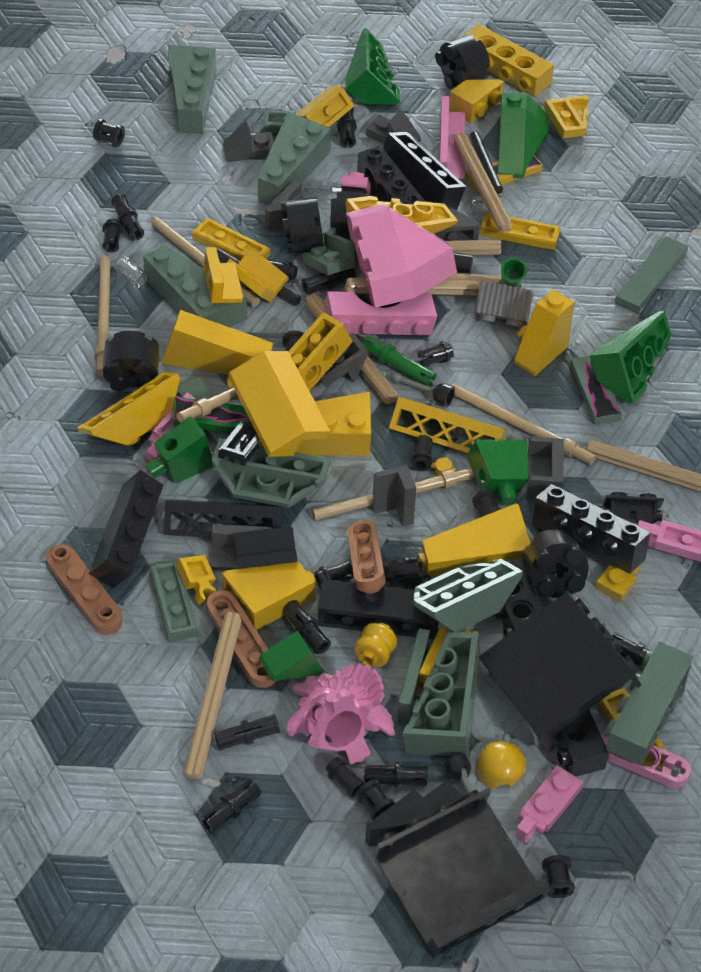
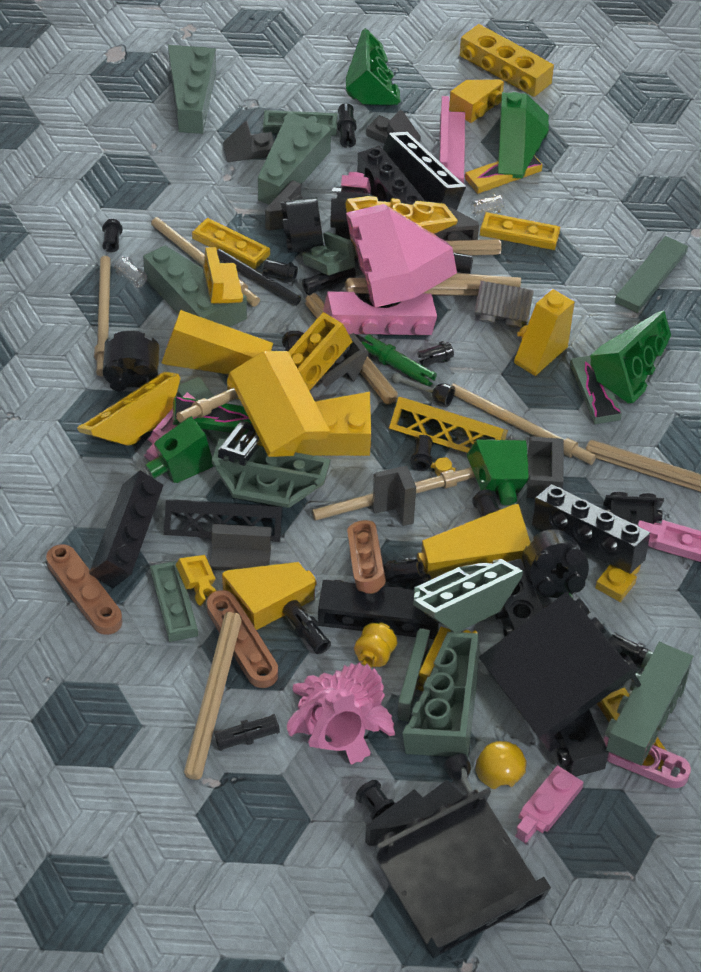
black bush [93,118,125,147] -> none
black pin [111,194,144,241] -> none
black pin [199,779,261,833] -> none
yellow panel [227,248,289,303] -> none
black panel [234,527,298,569] -> none
green slope [259,630,324,681] -> none
yellow panel [296,86,355,127] -> none
black pin [314,561,354,588] -> none
black pin [326,757,365,798] -> none
black axle [364,762,428,788] -> none
black brick [435,34,490,89] -> none
tan axle [453,132,512,233] -> none
black bar [470,131,503,194] -> none
green piece [499,258,527,288] -> none
black bush [541,855,575,898] -> none
yellow wing [544,95,589,139] -> none

